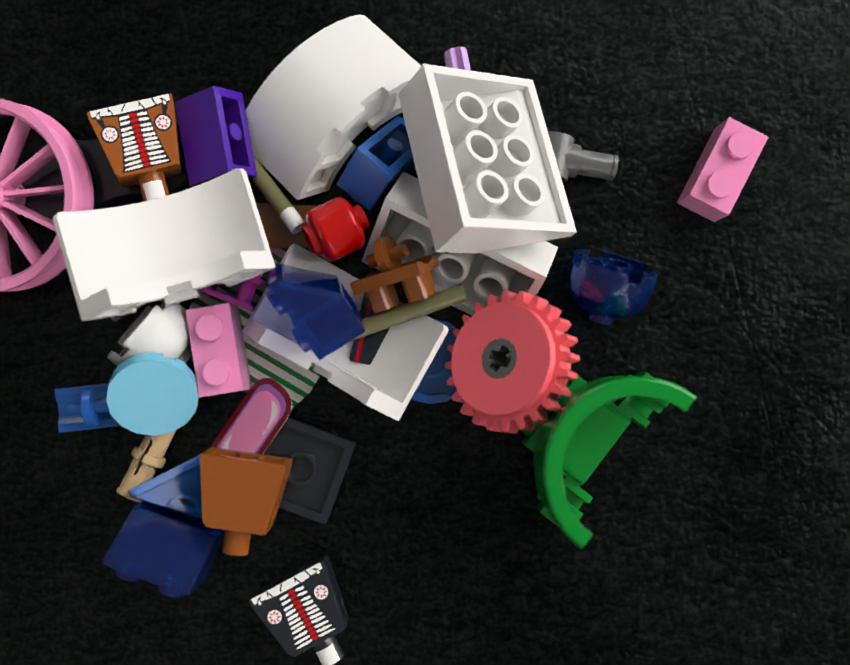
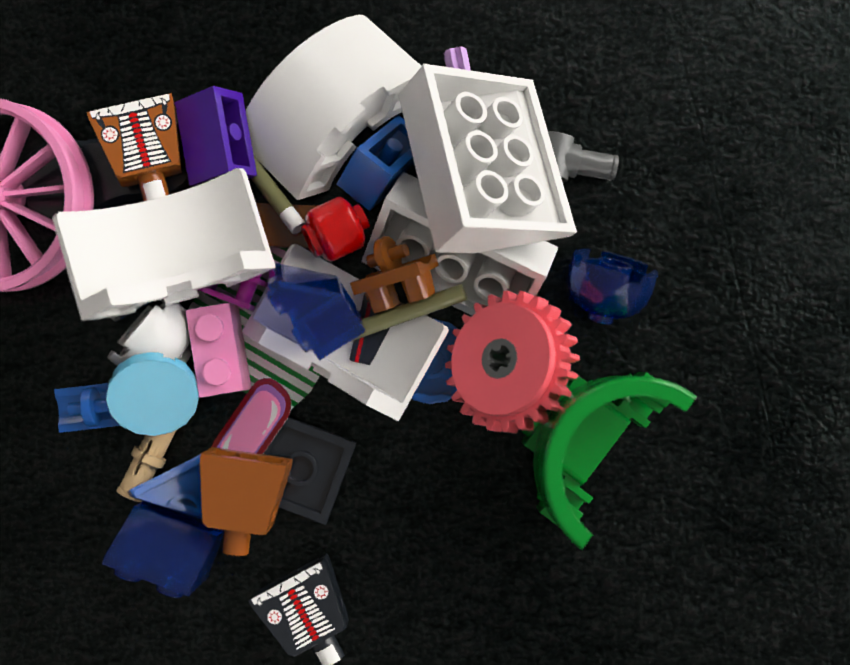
bright pink brick [677,117,768,222] -> none

